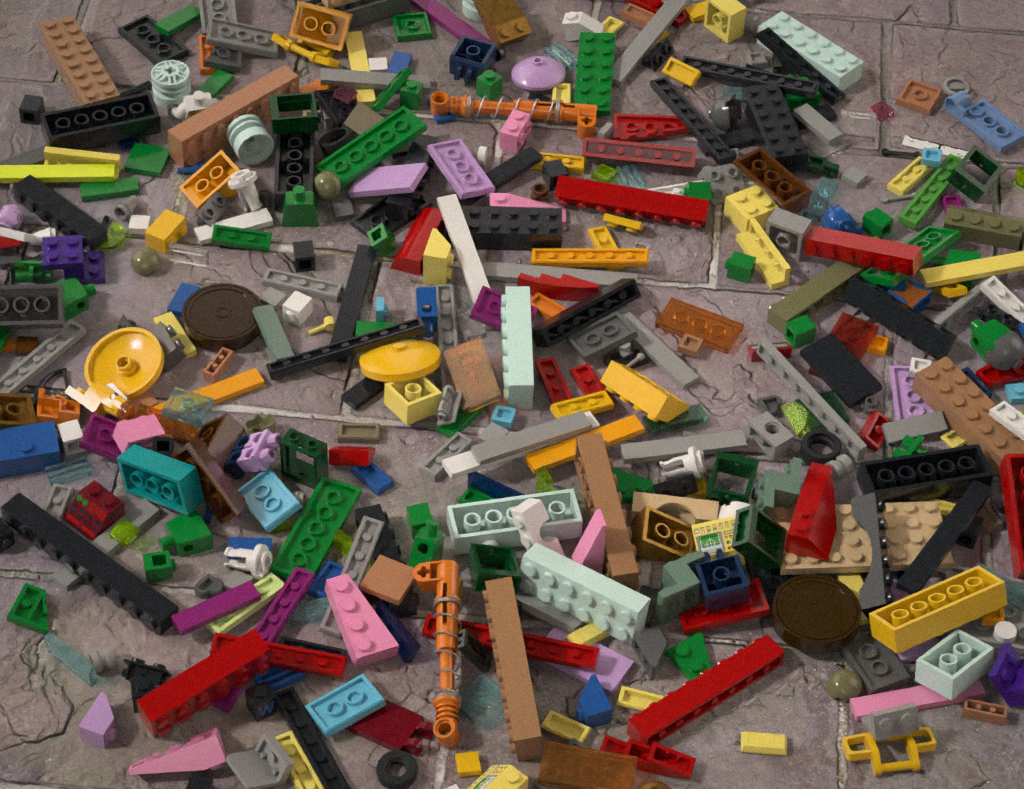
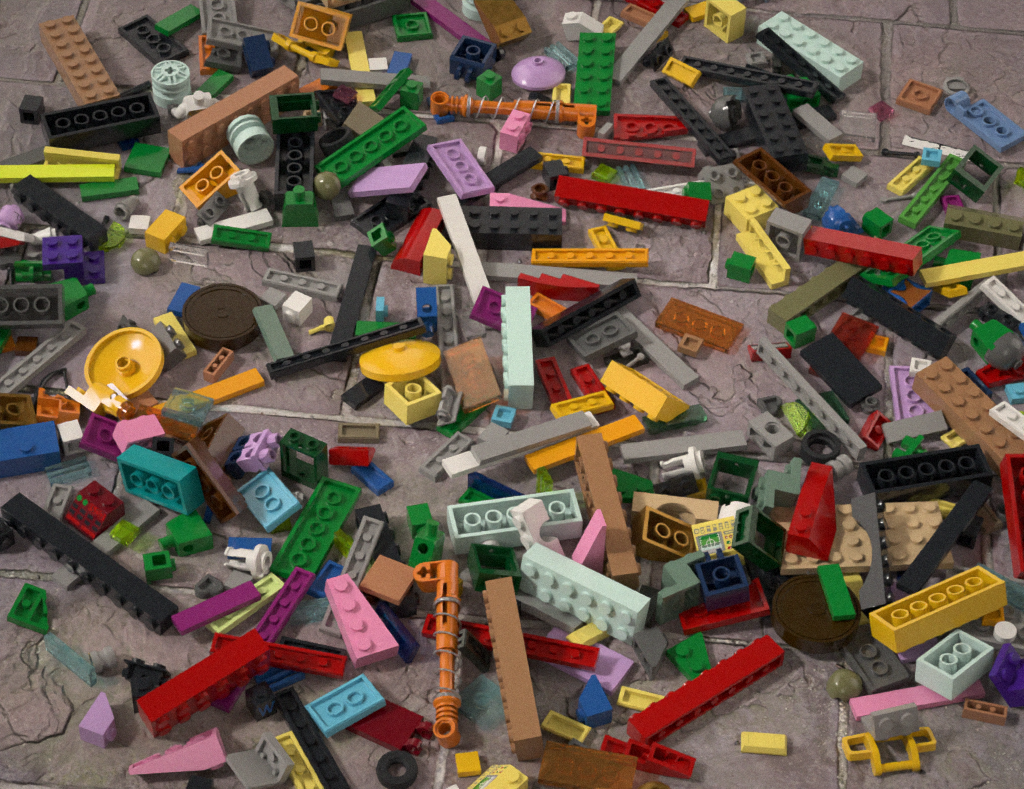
olive hair [244,414,276,435] -> none
none -> dark blue brick [242,34,275,78]
none -> green tile [817,564,856,621]
none -> yellow plate [822,143,864,162]

